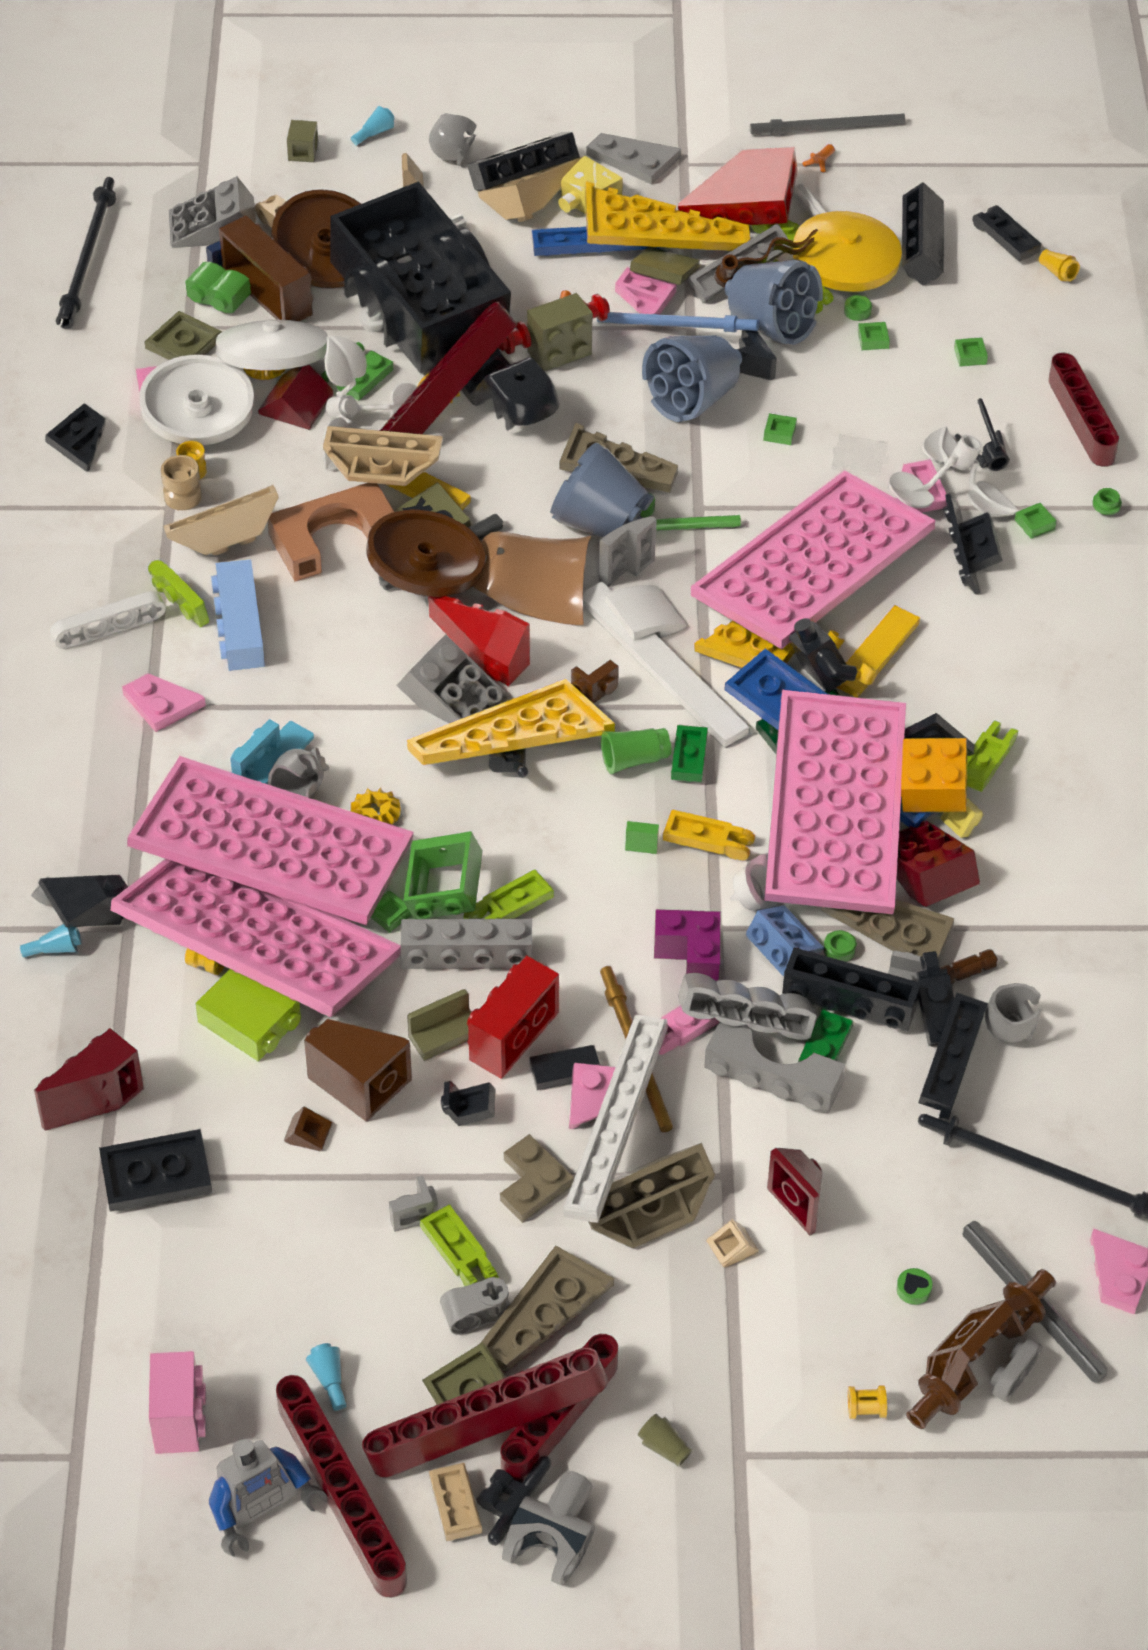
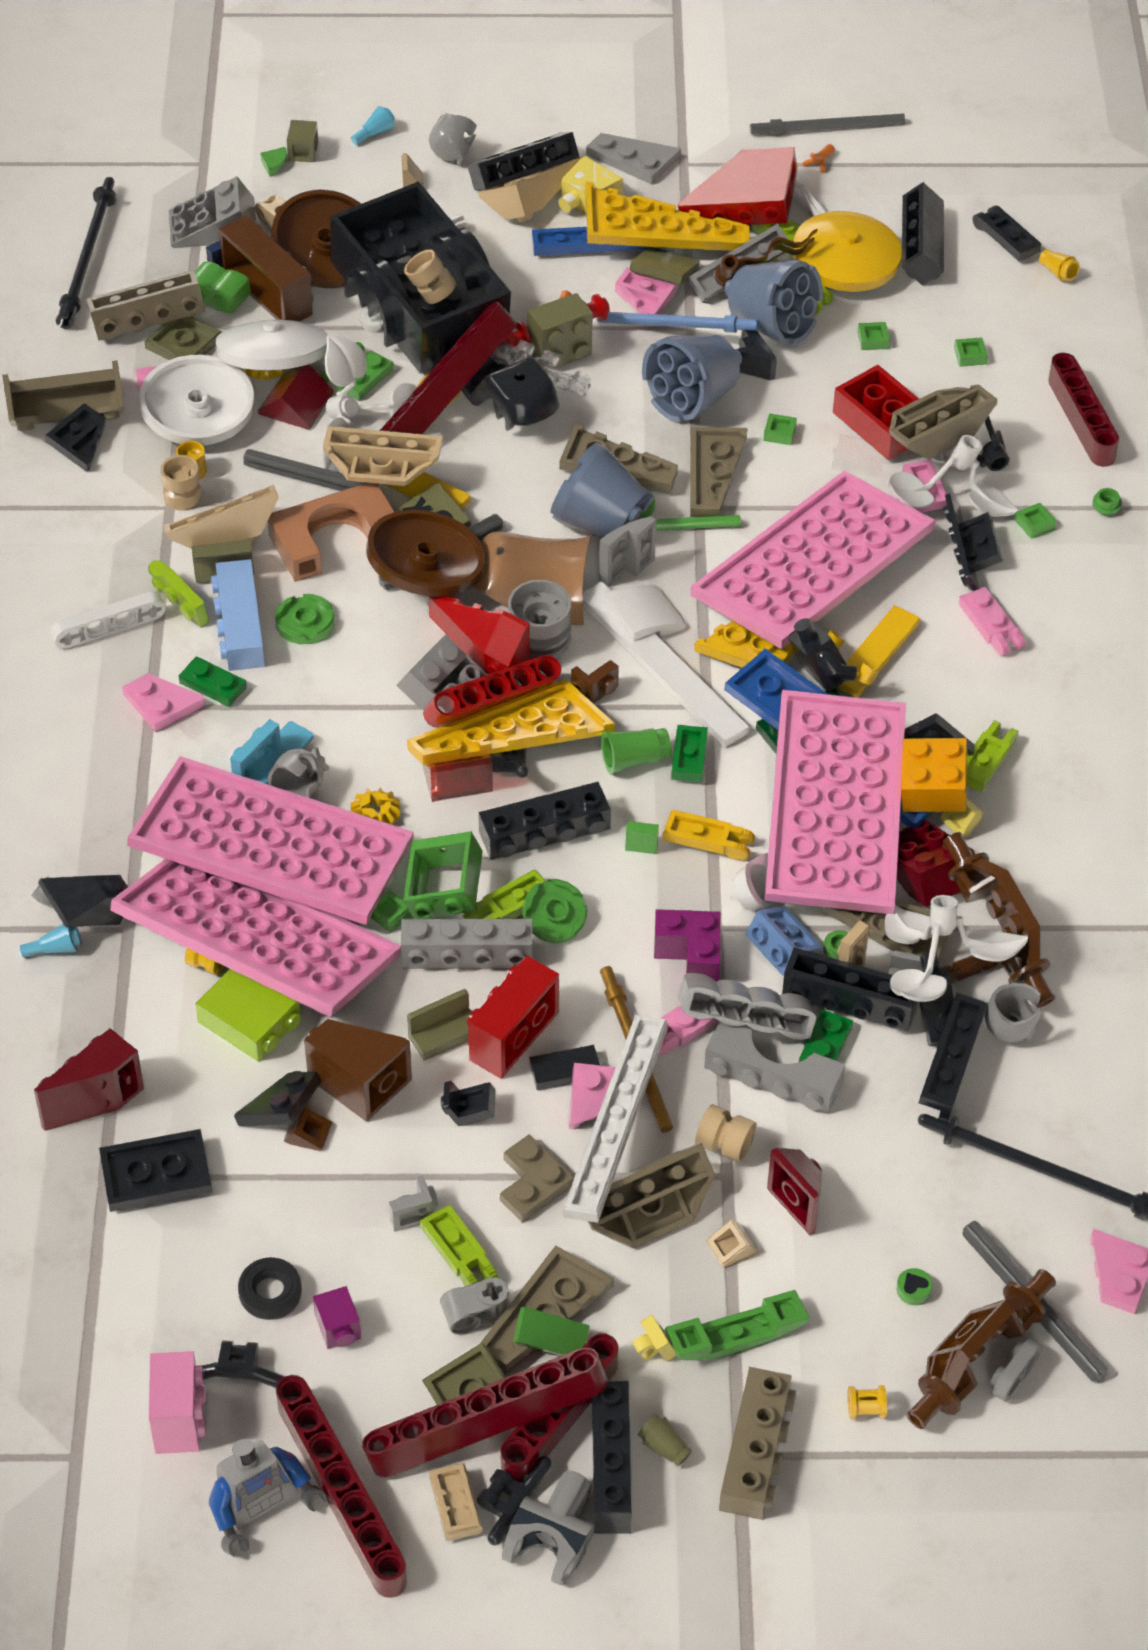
medium azure cone [306,1343,347,1411] -> none
bright green tile [844,295,872,321] -> none
none -> dark tan windscreen [2,360,125,431]
none -> dark tan brick [86,270,206,341]
none -> green plate [178,656,247,707]
none -> olive panel [191,540,255,583]
none -> black piece [203,1340,285,1388]
none -> black wing [234,1071,321,1126]
none -> black tyre [238,1257,302,1320]
none -> dark grey axle [243,449,379,491]
none -> bright green tile [260,147,287,176]
none -> bright green tile [275,594,335,644]
none -> magenta brick [313,1286,361,1349]
none -> tan wheel [404,250,456,304]
none -> red beam [423,655,562,728]
none -> clear red slope [423,755,493,802]
none -> black brick [478,781,611,860]
none -> clear plant [492,340,591,396]
none -> light grey wheel [508,579,571,659]
none -> bright green tile [513,1307,590,1356]
none -> bright green tile [522,879,588,943]
none -> black brick [592,1381,632,1534]
none -> light yellow tile [632,1314,677,1362]
none -> bright green slope [665,1290,810,1361]
none -> dark tan wing [690,427,748,517]
none -> tan wheel [695,1104,757,1163]
none -> dark tan brick [719,1366,797,1520]
none -> red brick [833,364,919,461]
none -> tan plate [837,920,869,967]
none -> white plant [884,895,1028,1002]
none -> dark tan wedge [889,384,998,460]
none -> reddish brown plate [943,832,1056,1008]
none -> bright pink hinge [959,587,1026,656]

